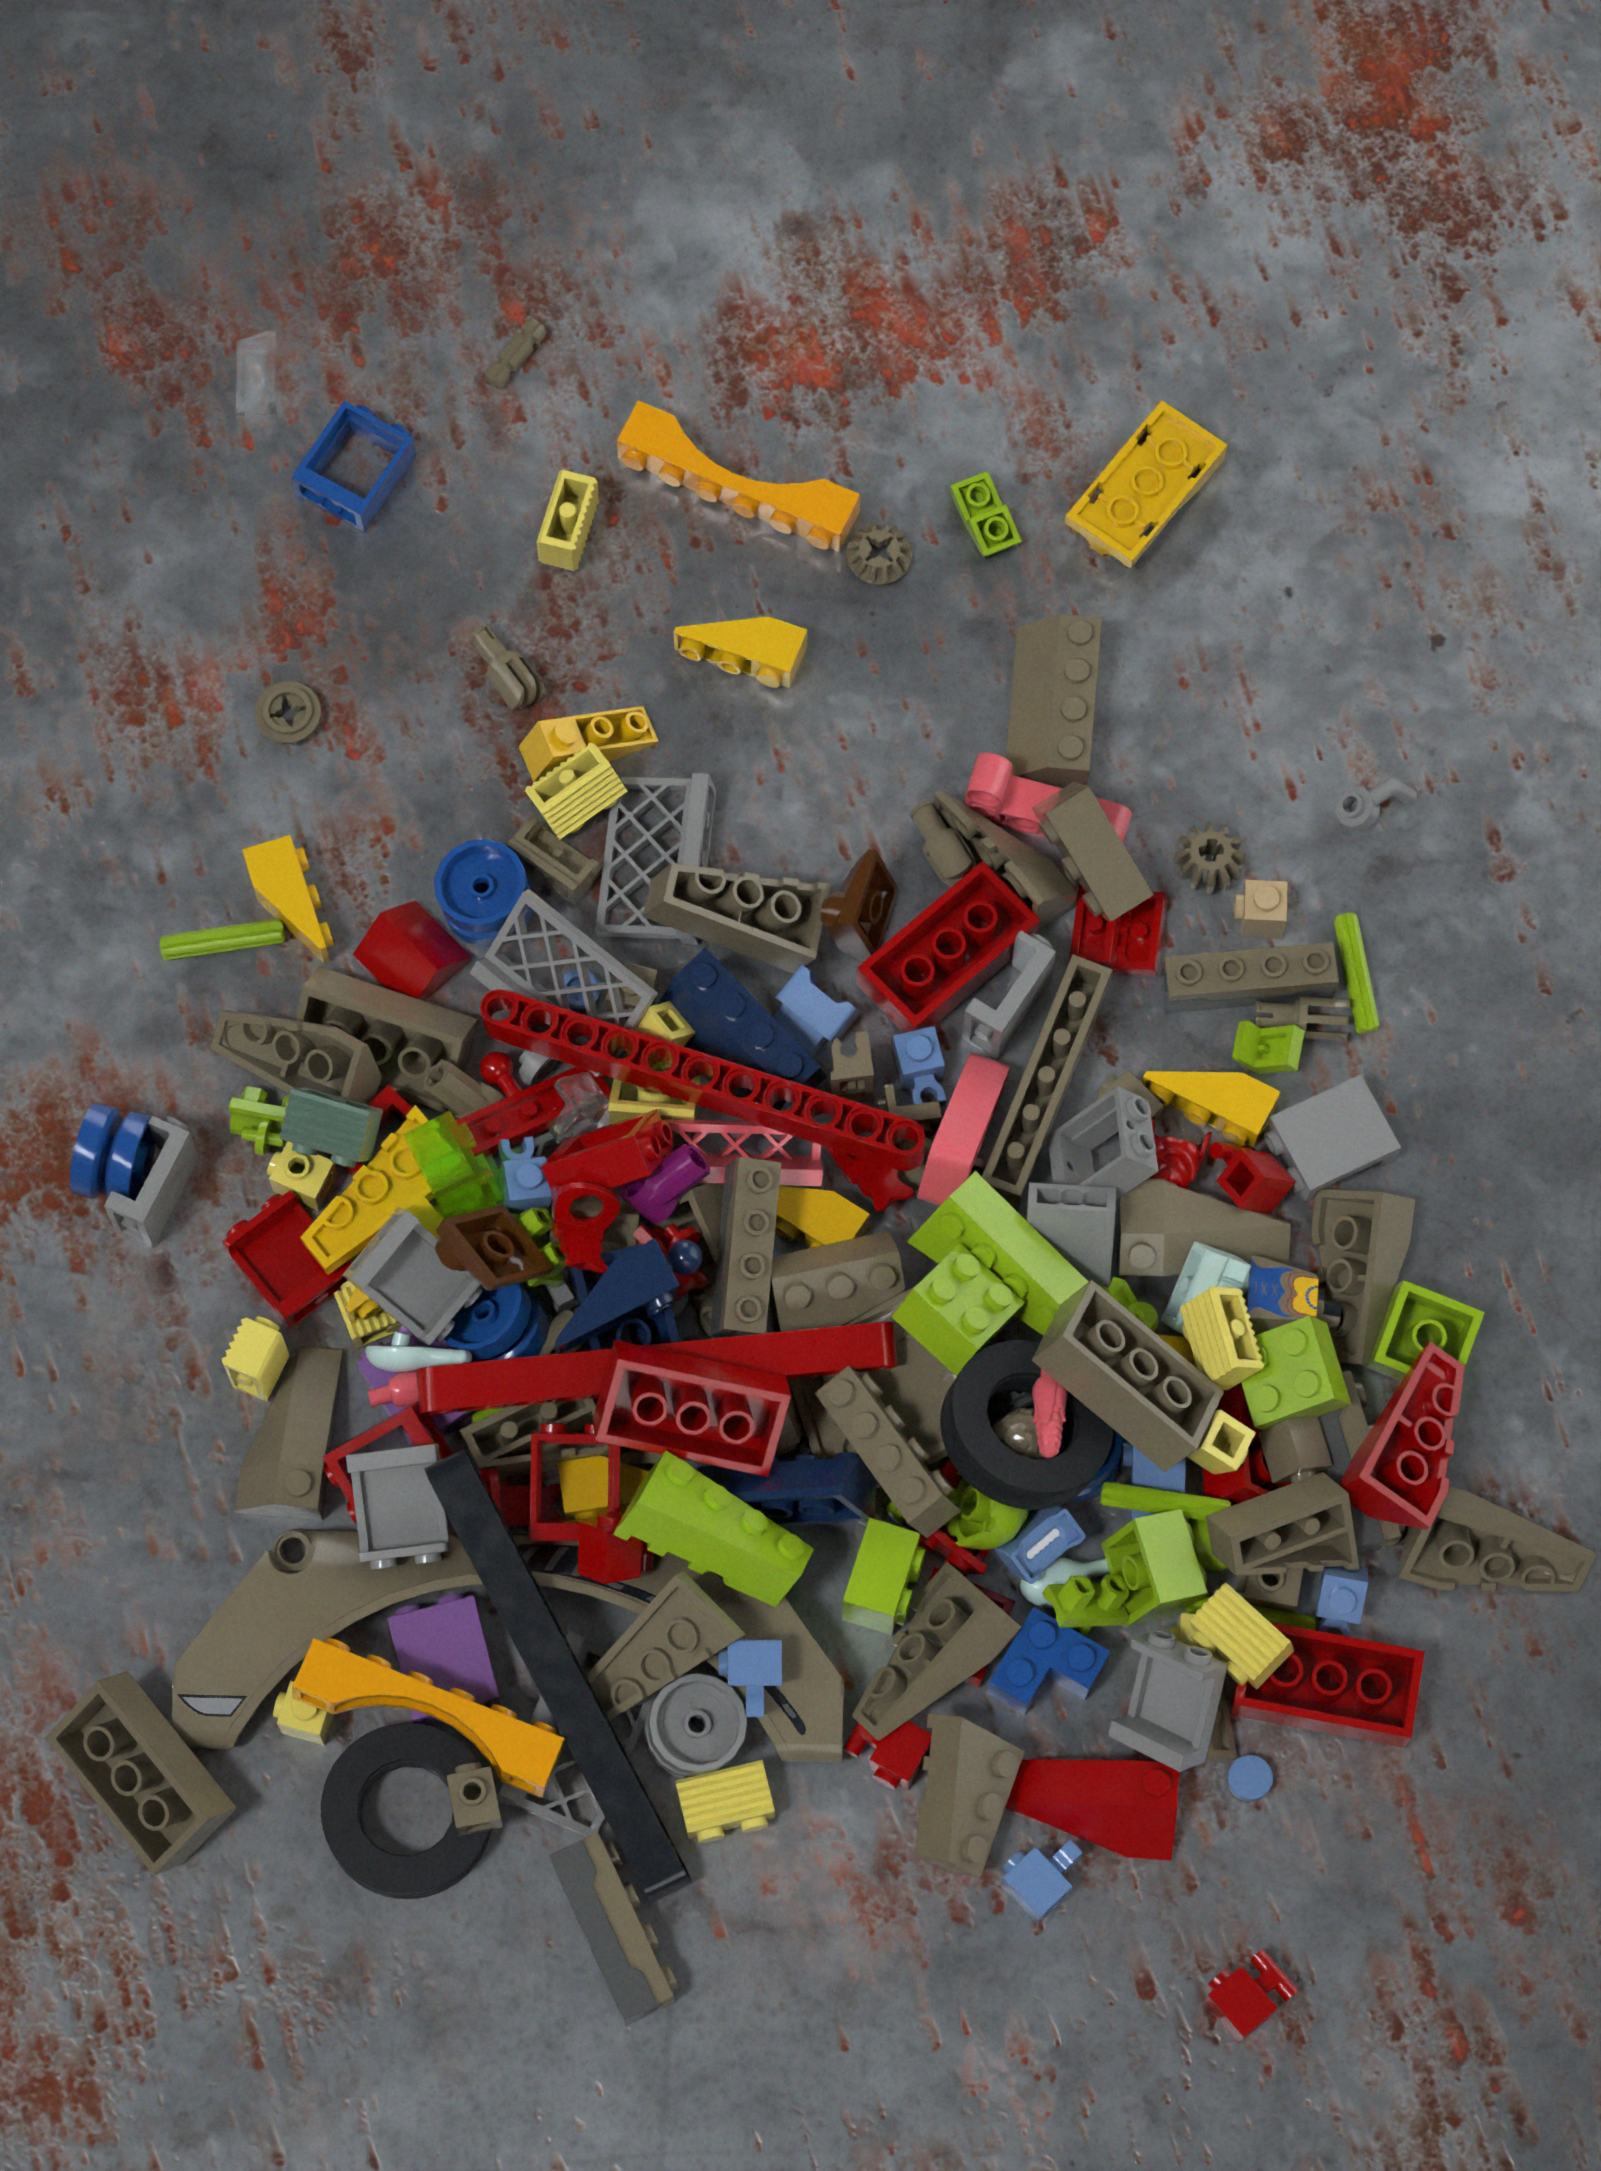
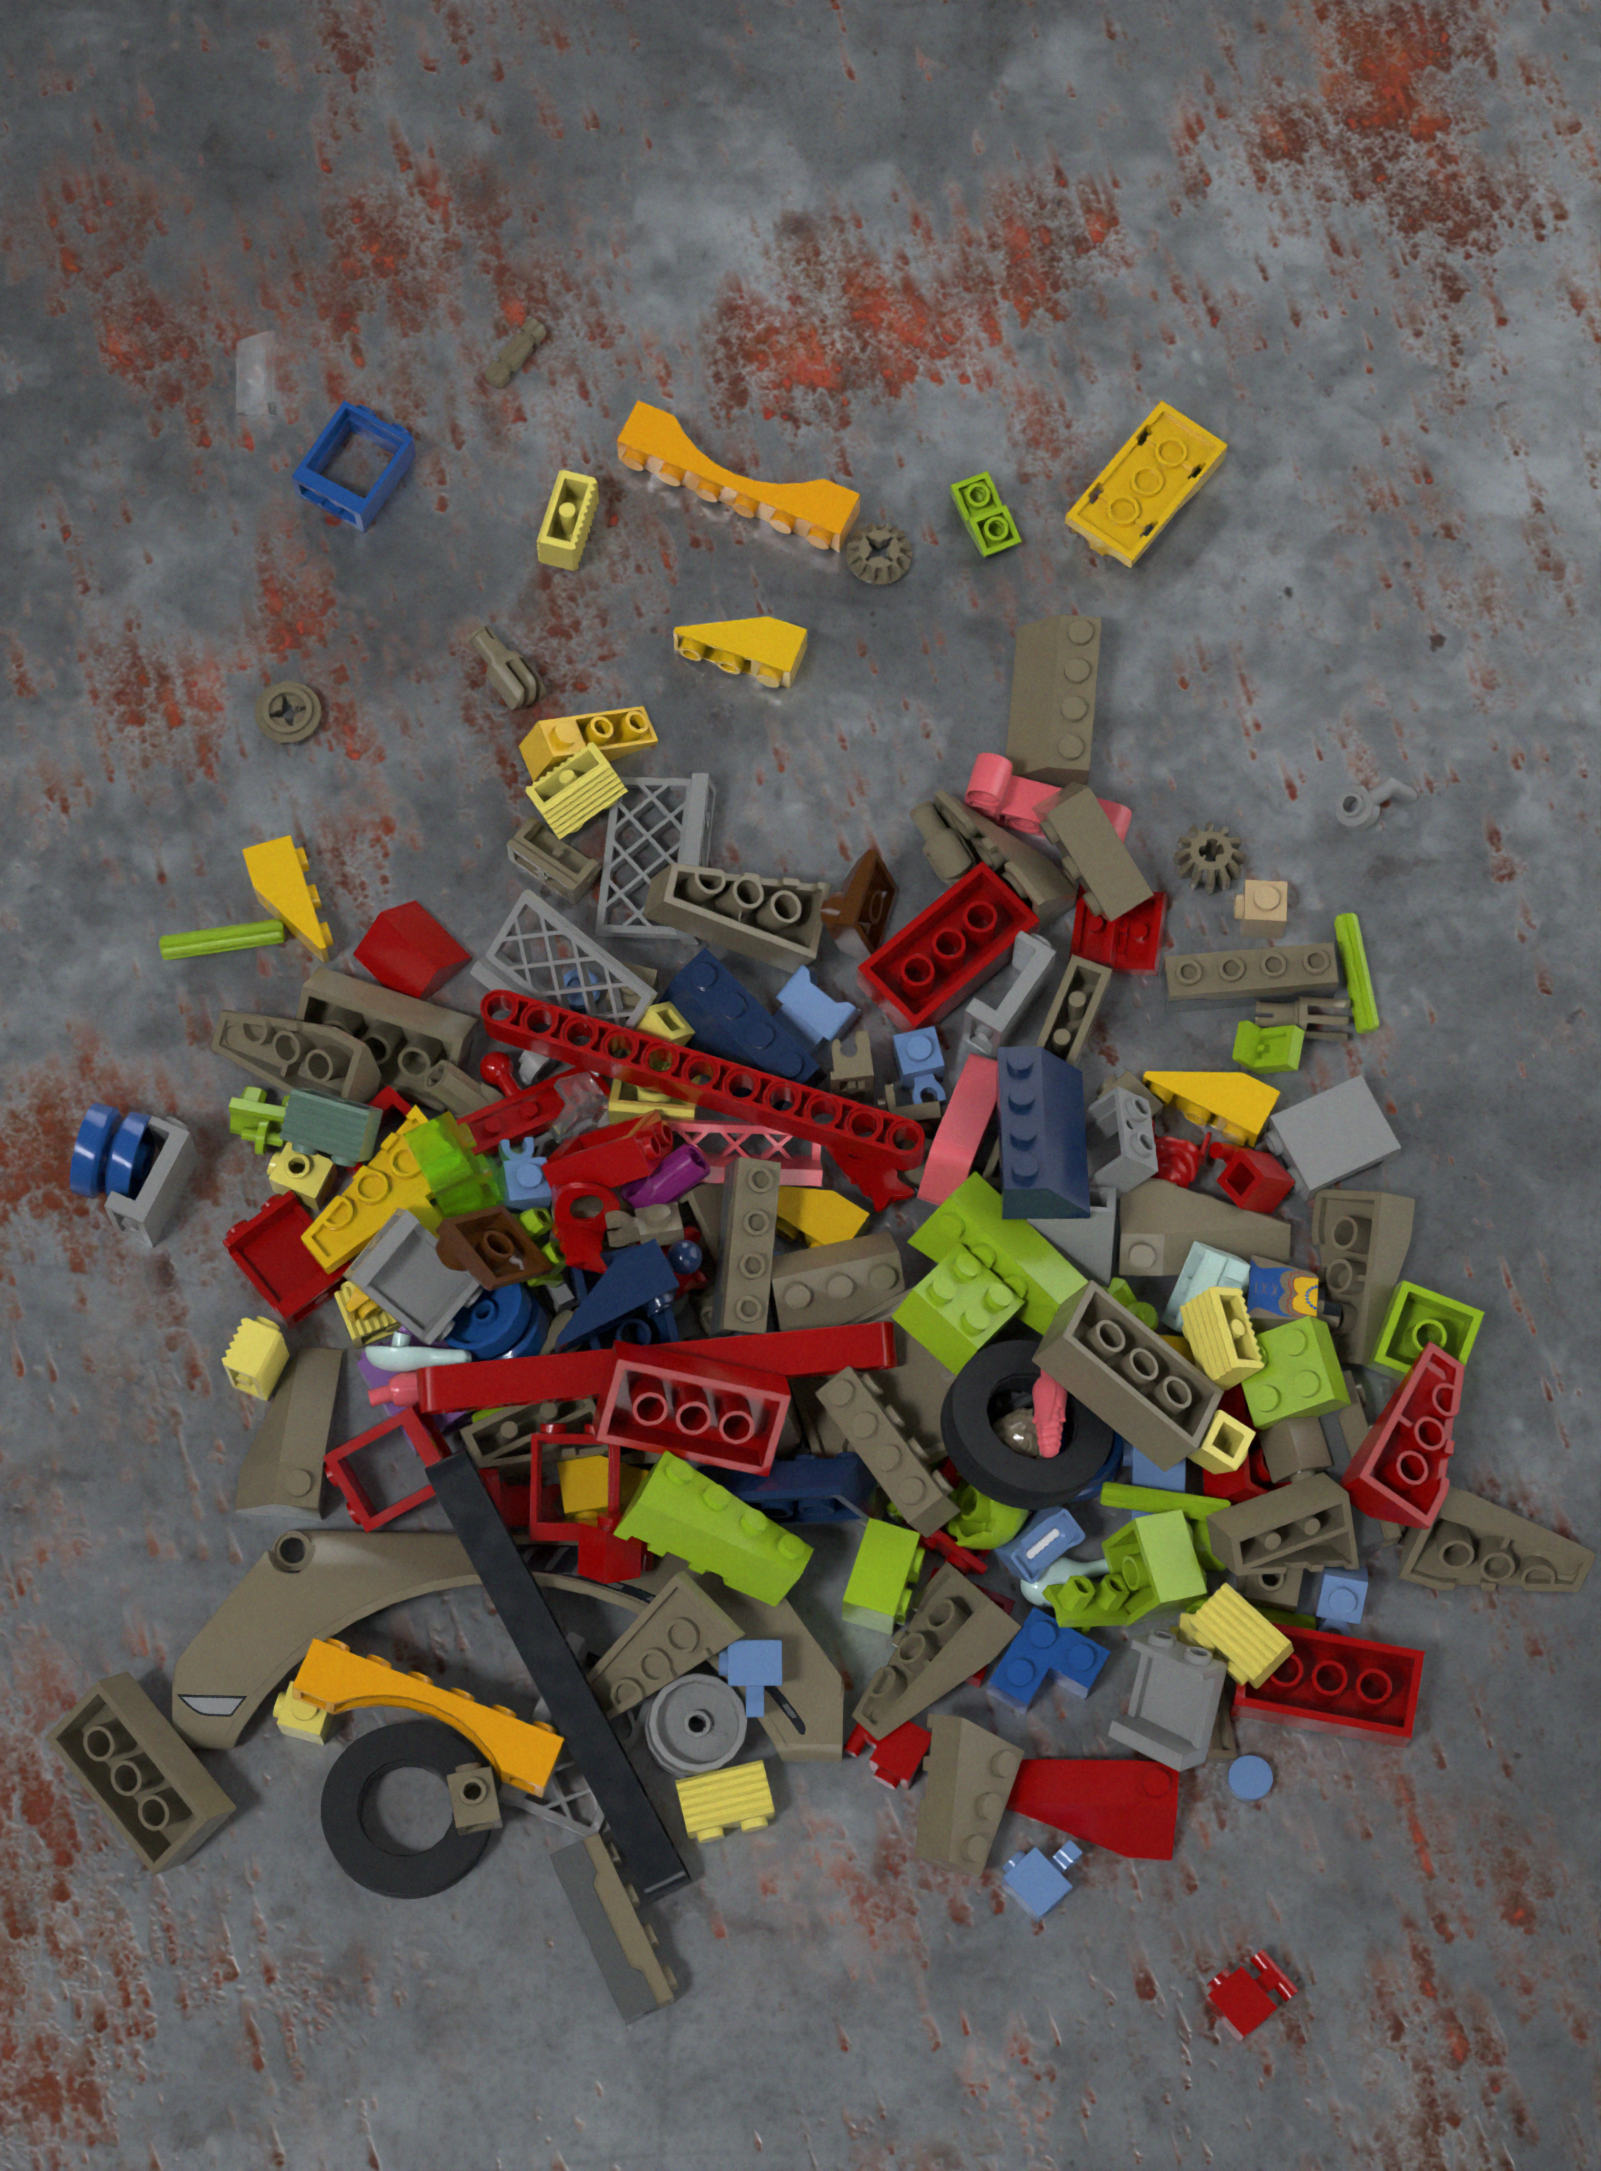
light grey panel [346,1444,451,1569] -> none
medium lavender brick [387,1593,501,1725] -> none
blue wheel [434,839,533,947] -> none
none -> dark tan plate [605,1202,684,1247]
none -> dark blue slope [996,1047,1090,1219]

